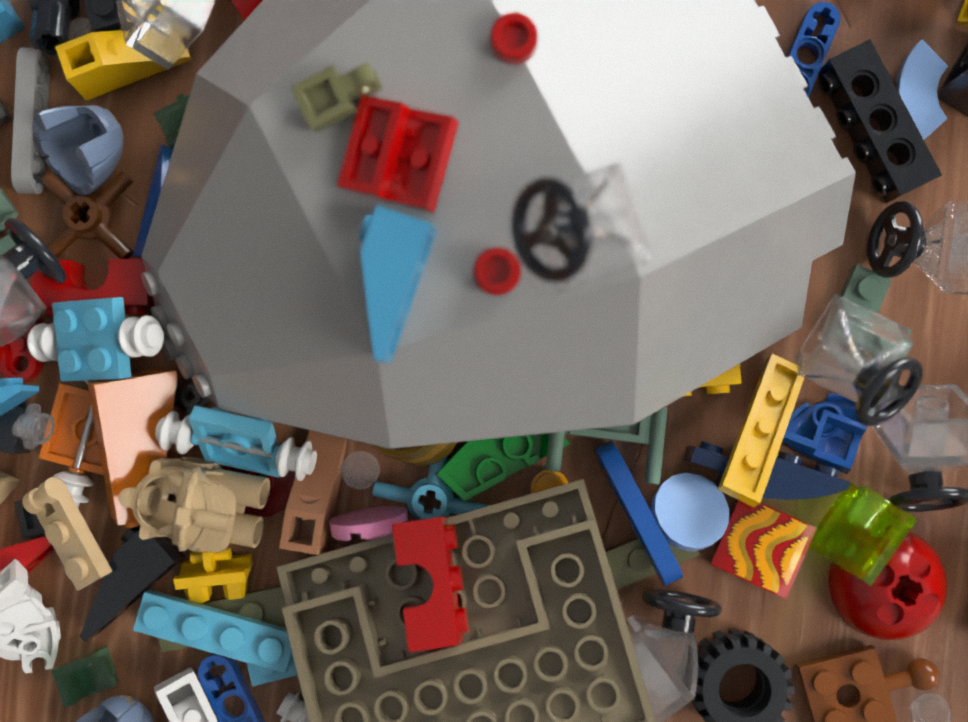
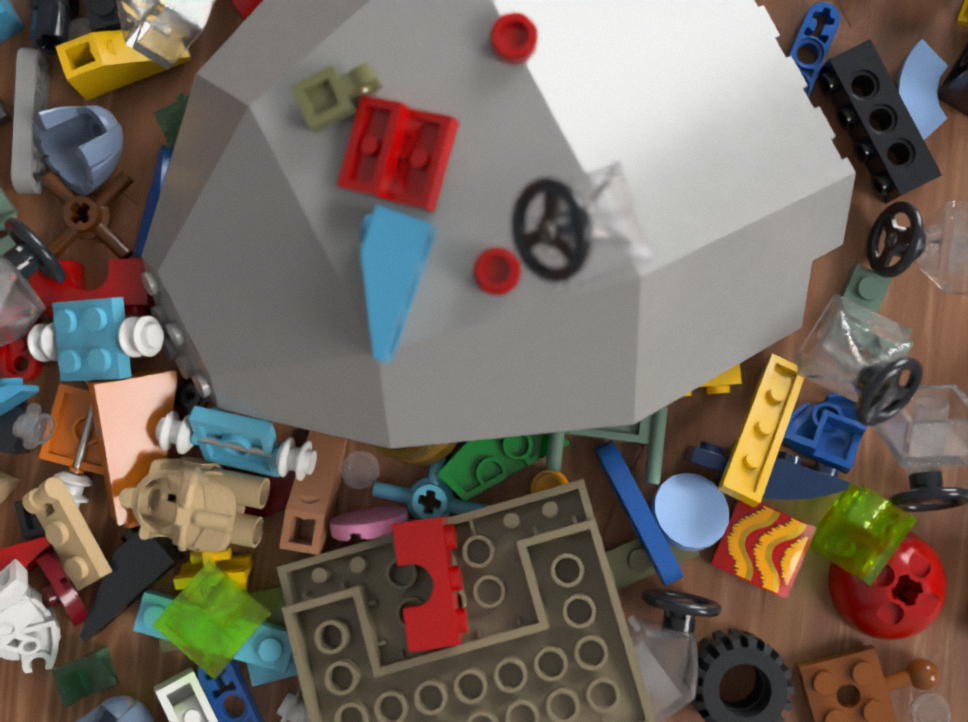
none -> dark red plate [34,552,88,627]
none -> clear neon green plate [153,561,271,679]

